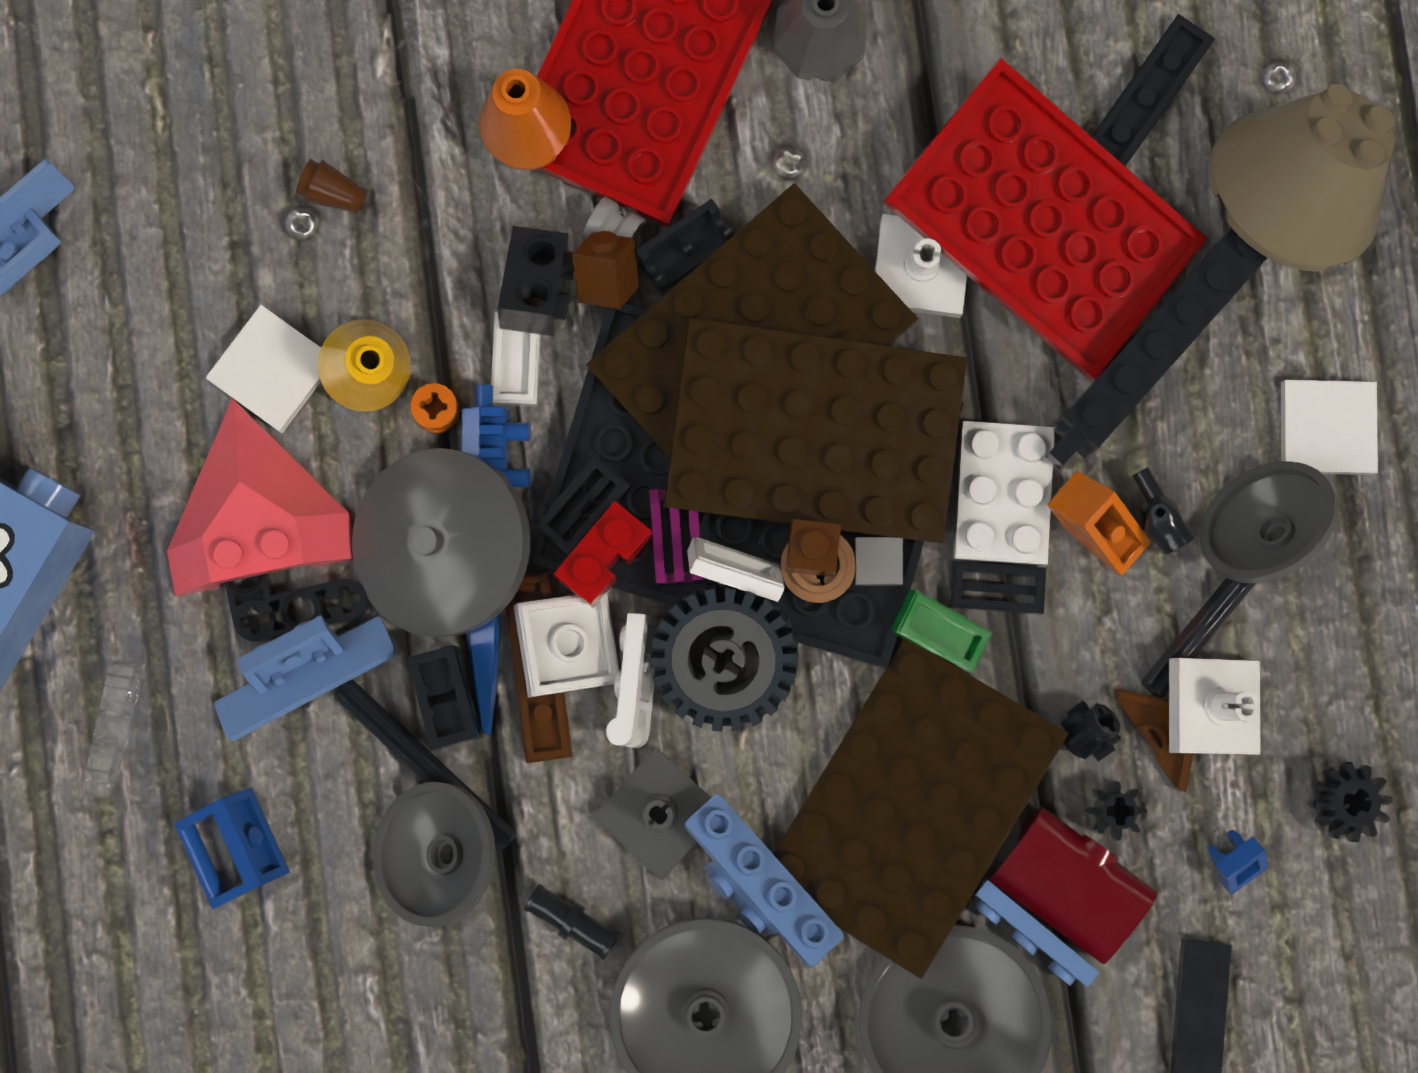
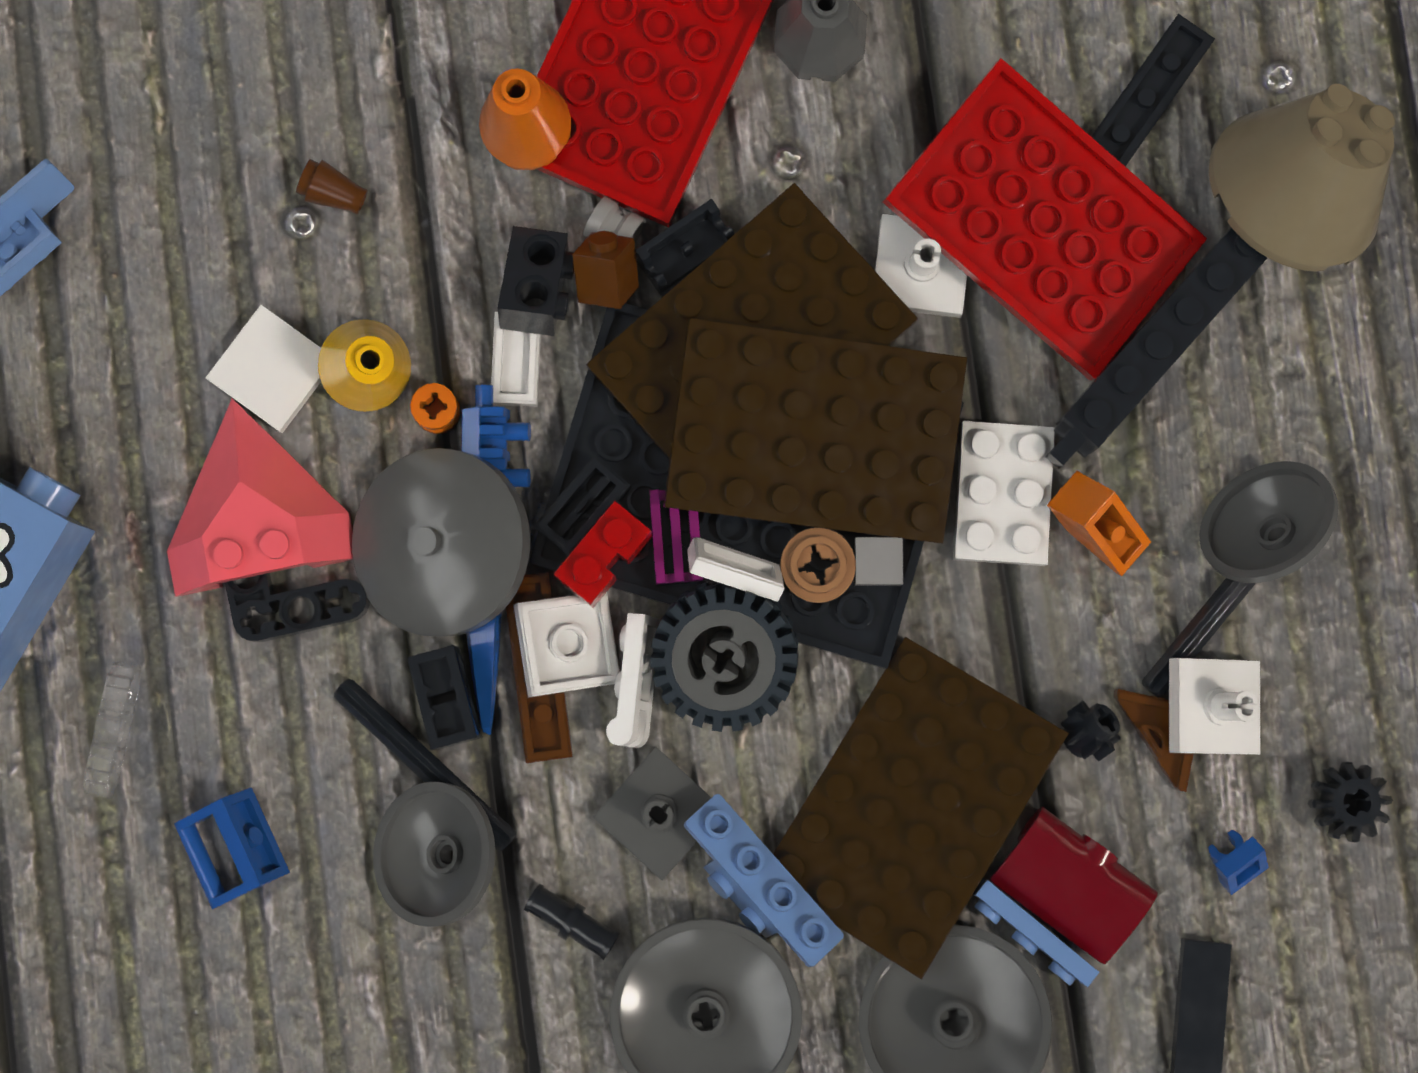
medium blue bracket [214,615,397,741] -> none
reddish brown brick [785,519,841,577] -> none
green tile [890,590,992,674] -> none
black tile [949,561,1046,615] -> none
black gear [1085,781,1147,841] -> none
black piece [1132,467,1194,555] -> none
white tile [1281,380,1378,475] -> none

